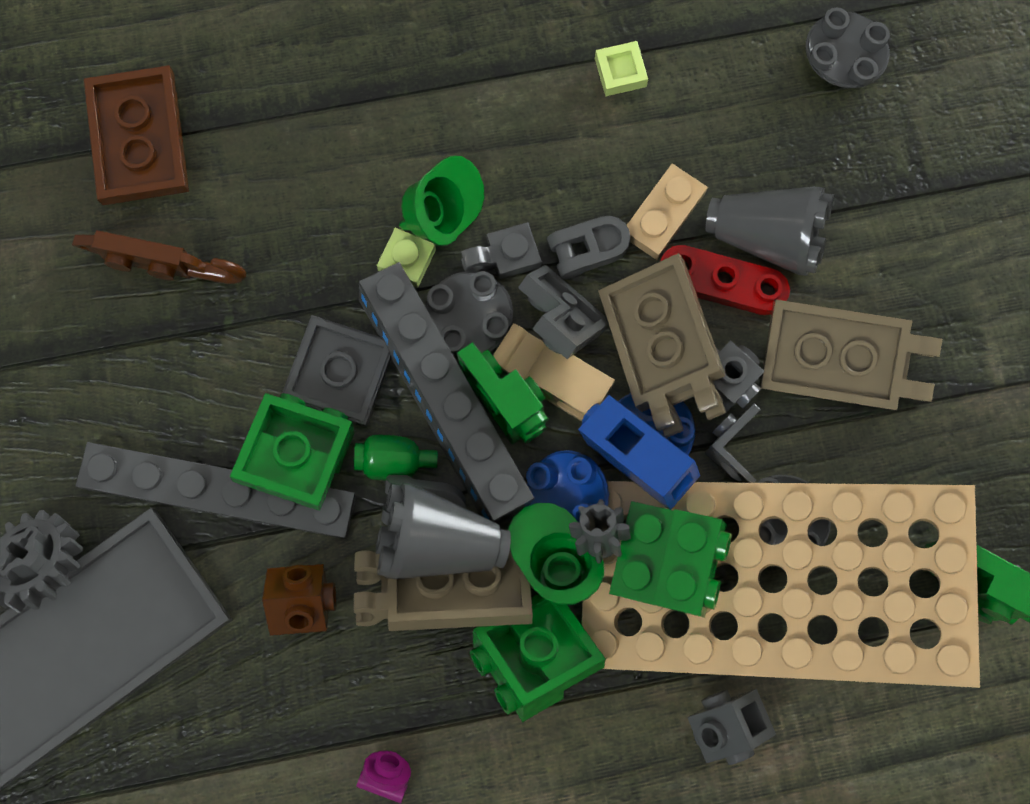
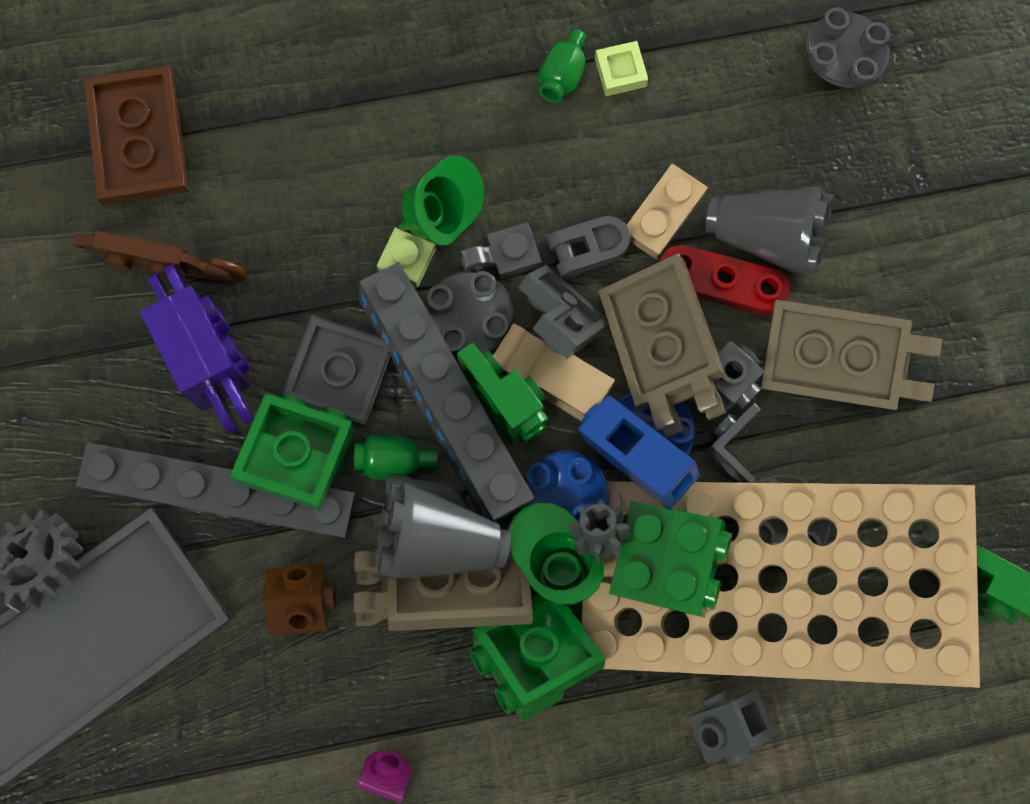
none -> dark purple brick [139,264,254,434]
none -> green plant [537,29,586,103]

